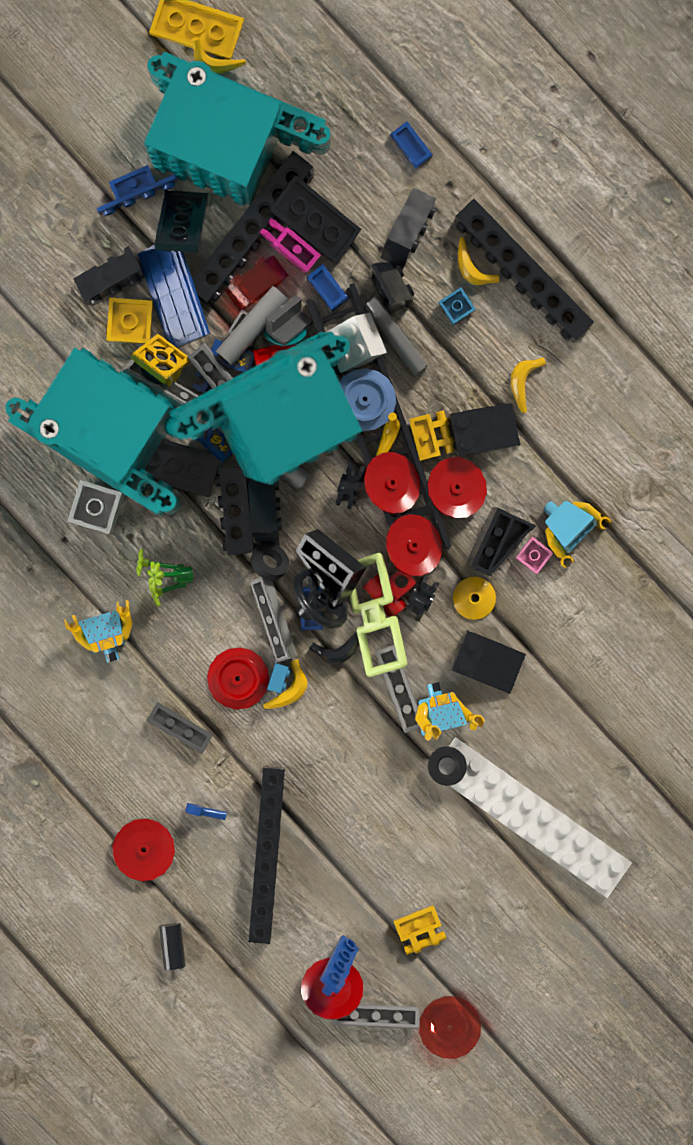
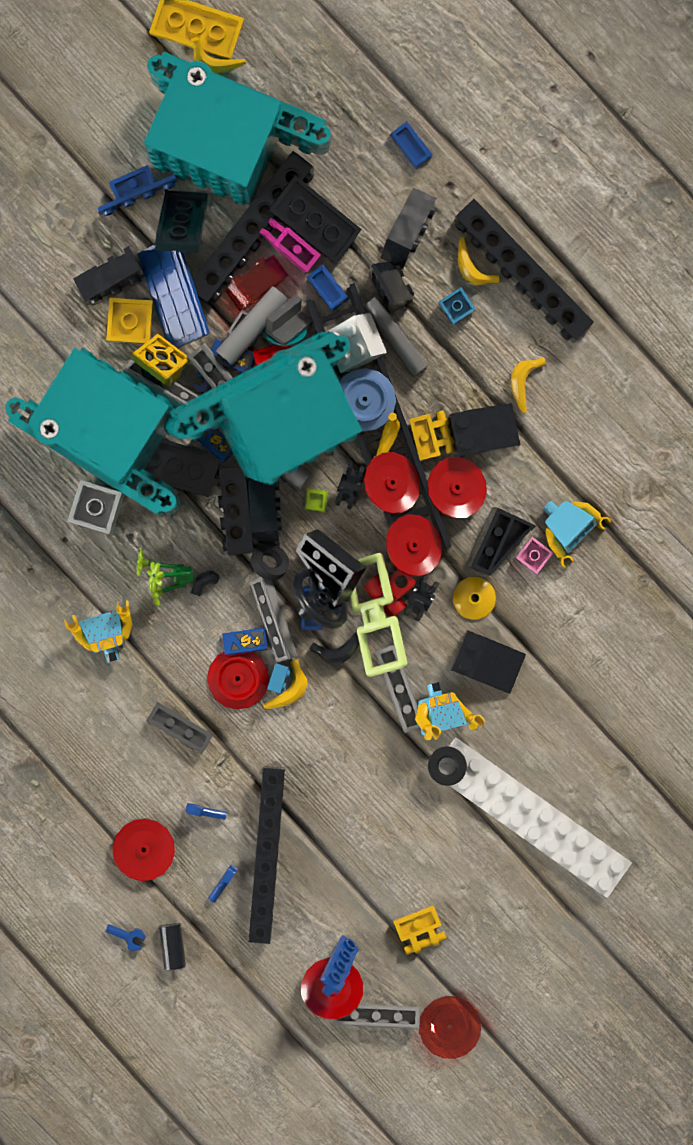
none -> blue bar [105,924,147,951]
none -> black arm [190,570,219,596]
none -> blue bar [208,865,238,902]
none -> tile [222,628,268,656]
none -> lime tile [304,489,328,513]

